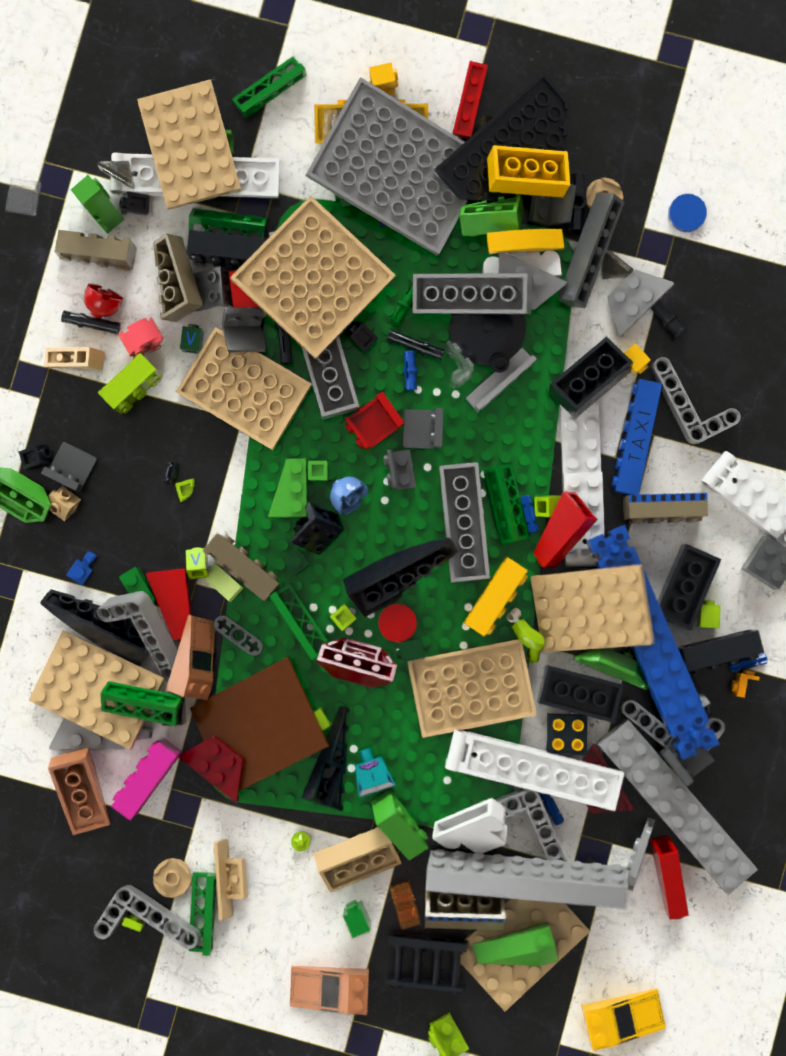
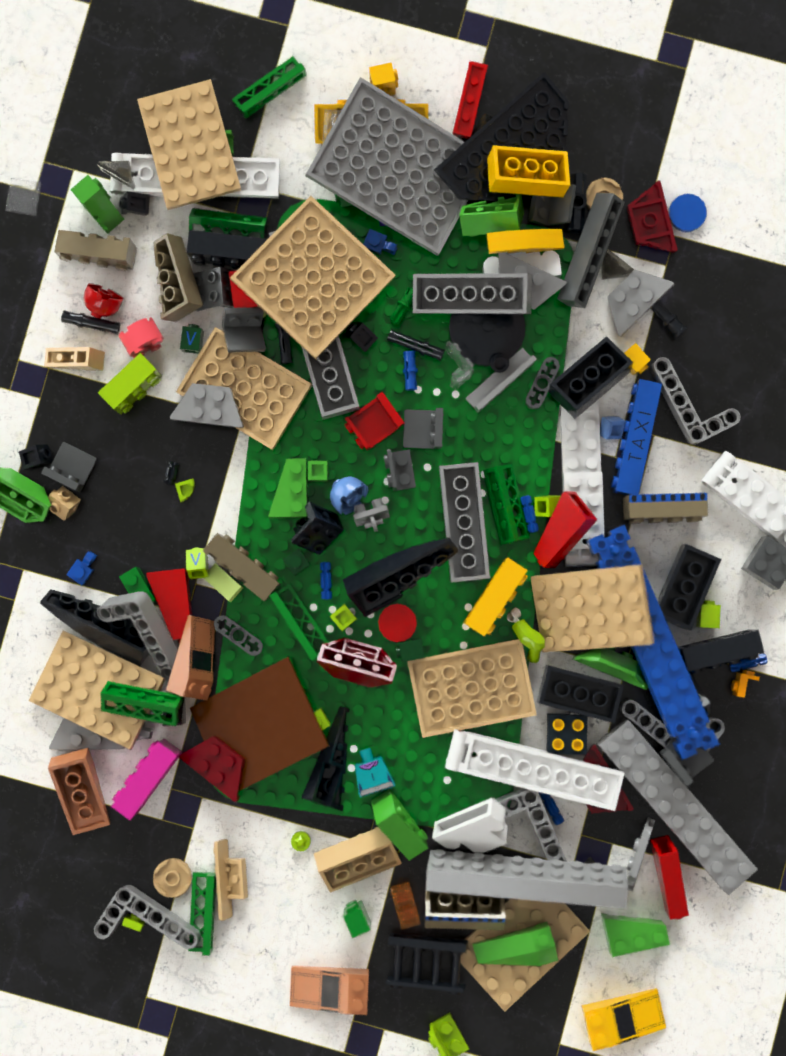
none -> light grey wing [170,383,244,429]
none -> blue axle [320,562,332,600]
none -> light grey hips [353,498,390,532]
none -> blue plate [363,229,397,255]
none -> dark grey beam [525,357,560,410]
none -> medium blue slope [600,416,626,440]
none -> bright green wedge [601,913,670,957]
none -> dark red wing [627,180,678,253]

